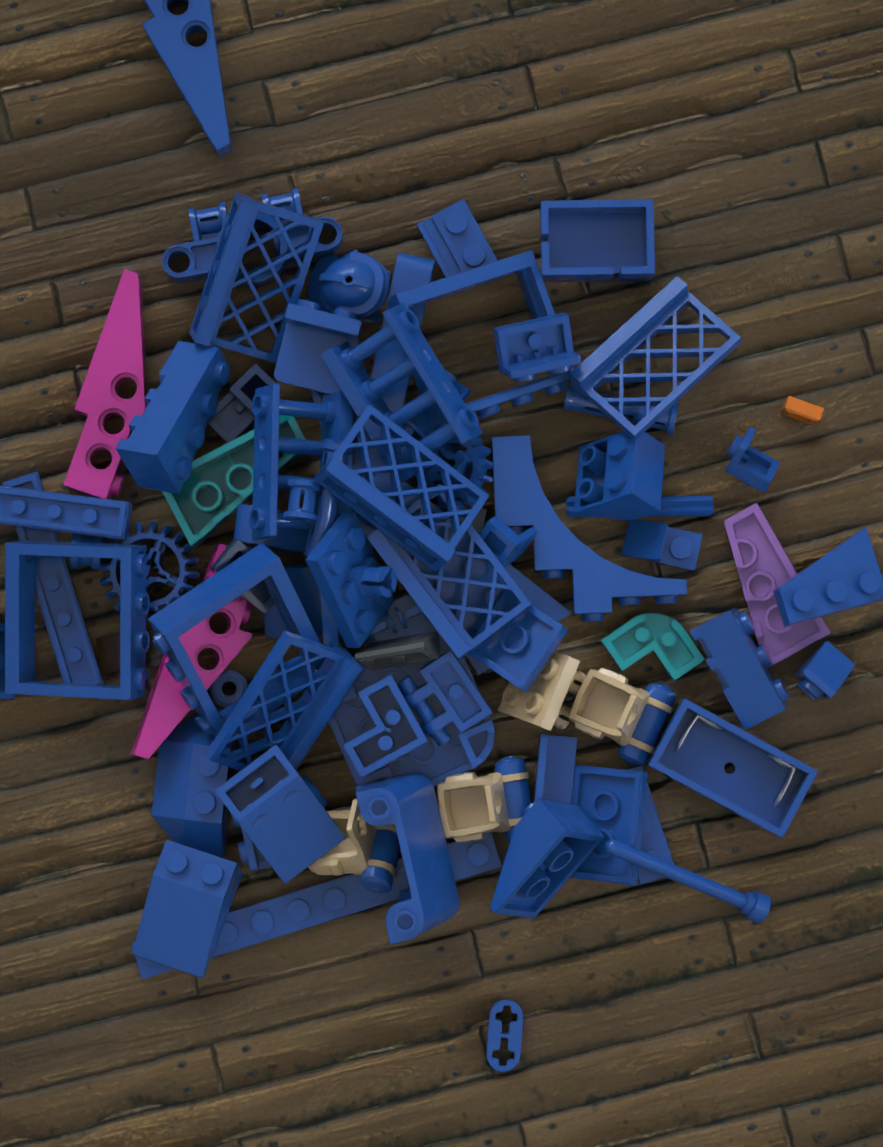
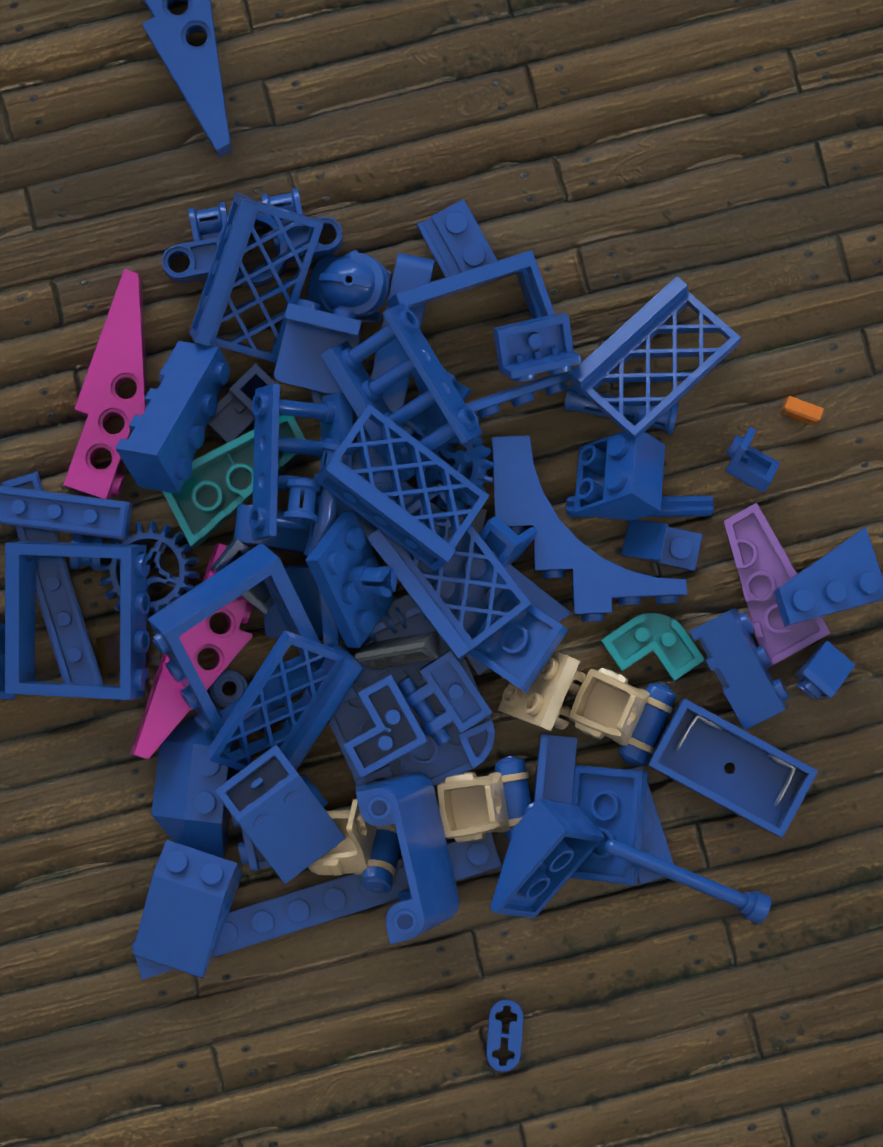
blue piece [539,199,655,282] -> none

